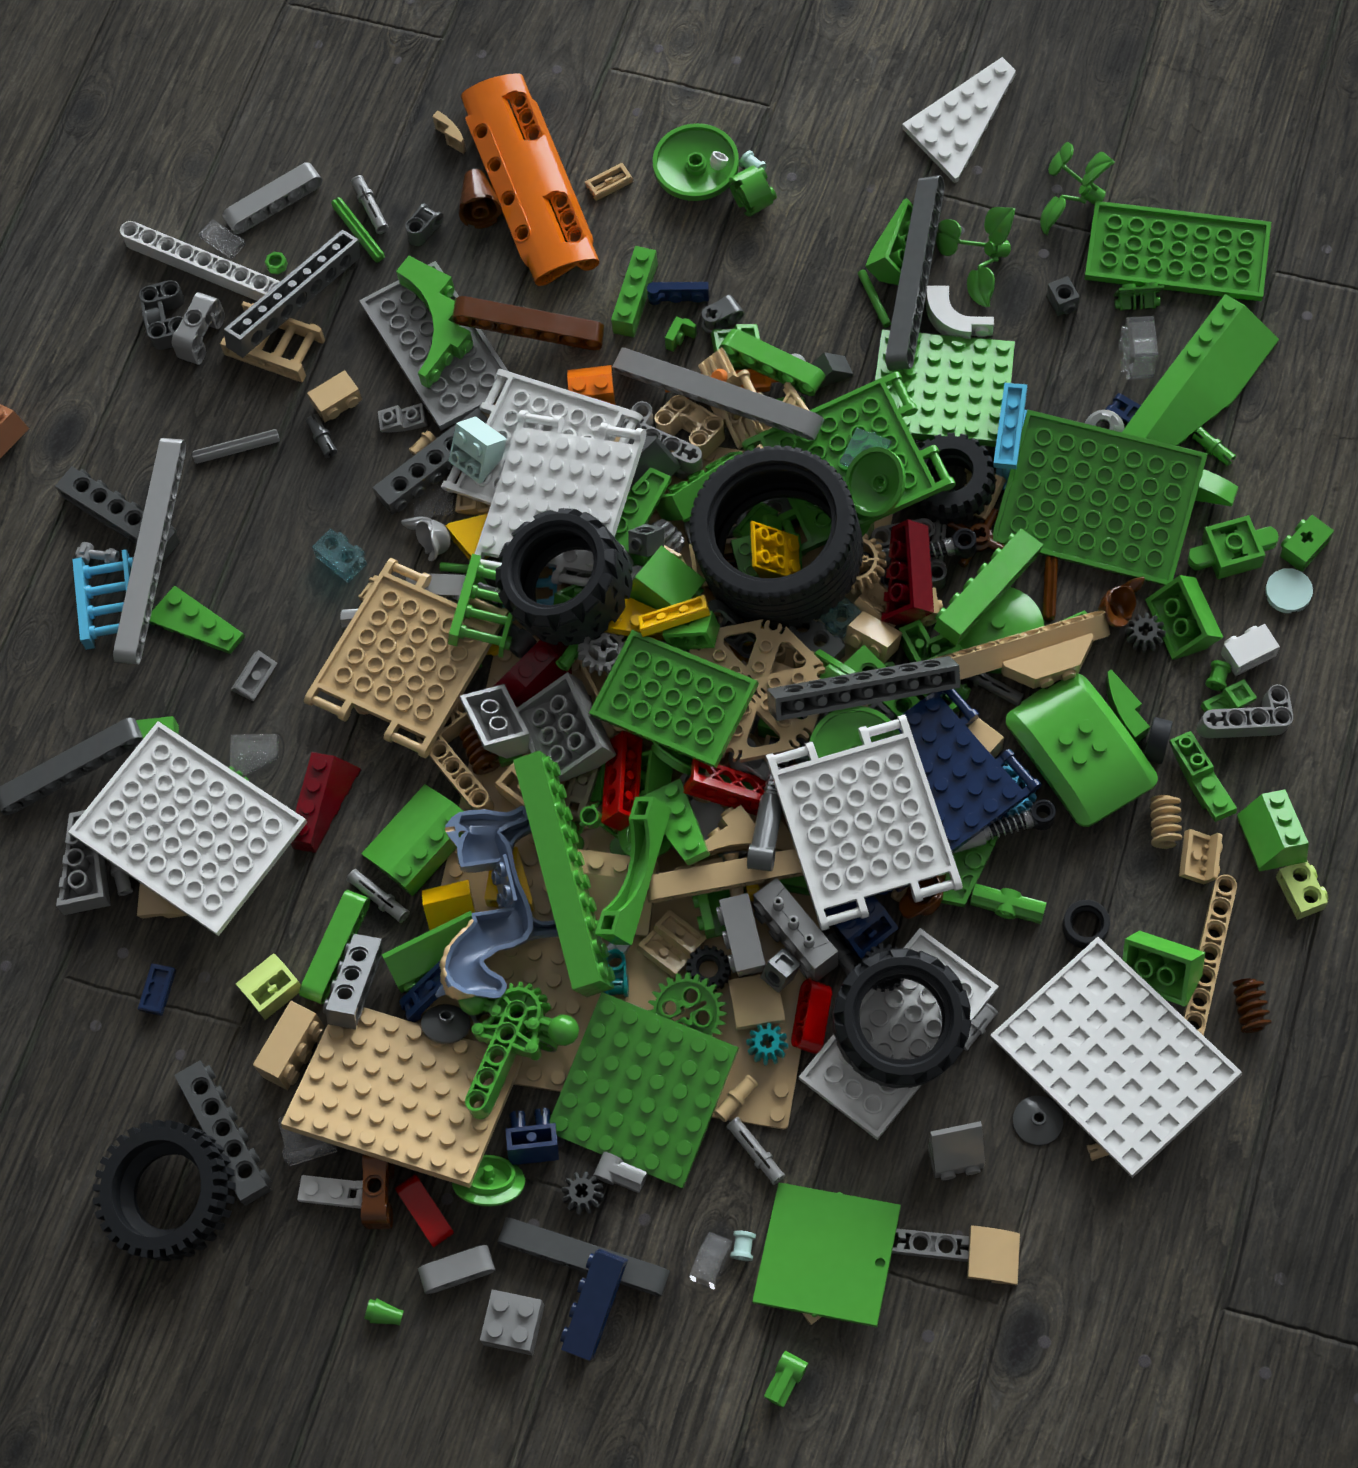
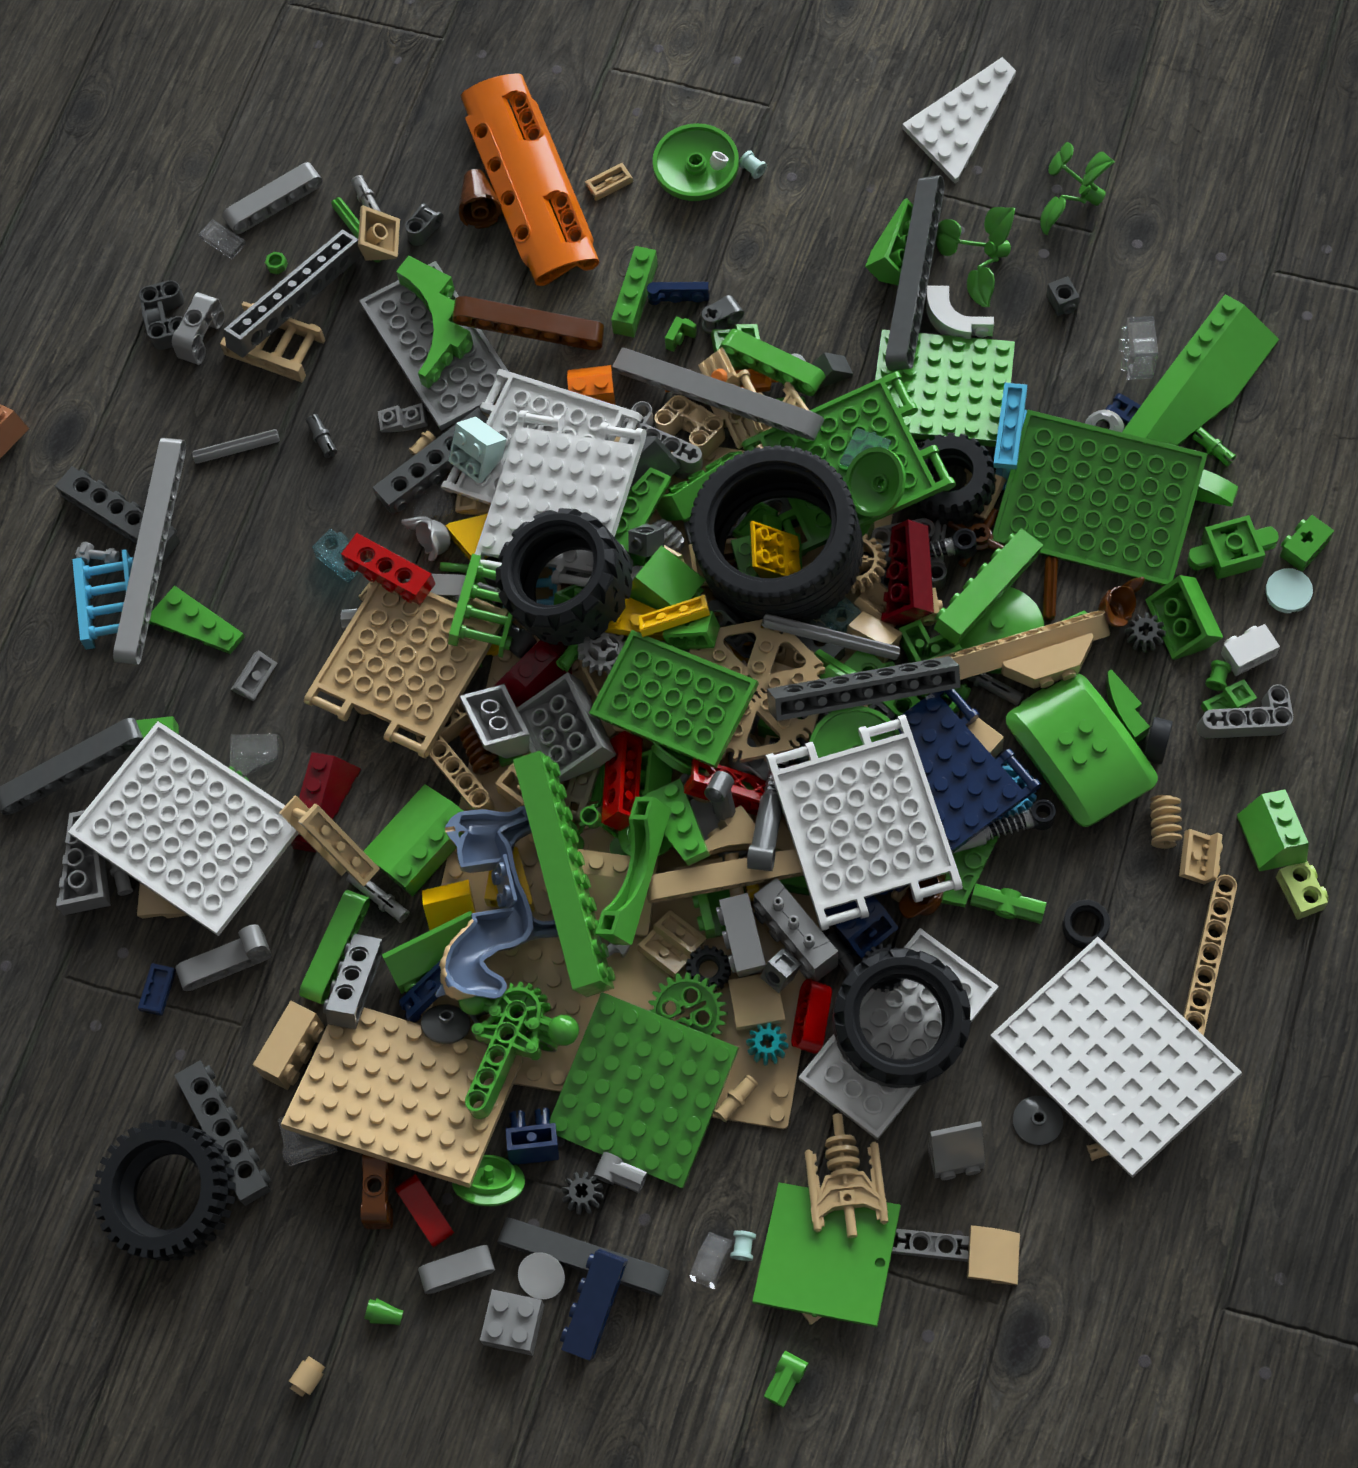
white beam [120,221,280,301] -> none
yellowish green slope [236,953,301,1020] -> none
white plate [297,1175,363,1209] -> none
tan brick [307,370,362,422] -> none
tan slope [433,110,466,154] -> none
teal piece [604,949,629,997] -> none
light grey pin [726,1117,785,1185] -> none
bright green brick [729,165,777,217] -> none
bright green bar [858,270,891,327] -> none
light grey pin [963,1003,998,1051] -> none
bright green plate [1084,201,1271,302] -> none
bright green hinge [1113,282,1164,311] -> none
bright green slope [1122,931,1205,1007] -> none
bright green slope [1169,731,1237,822] -> none
reddish brown piece [1232,978,1272,1033] -> none
none -> light grey beam [175,924,272,991]
none -> tan fence [279,795,380,886]
none -> tan brick [289,1356,325,1397]
none -> red brick [341,533,436,605]
none -> tan slope [358,205,400,261]
none -> white sticker [518,1253,565,1299]
none -> dark grey piece [704,771,736,820]
none -> light grey axle [762,613,900,660]
none -> tan bar [805,1114,889,1238]

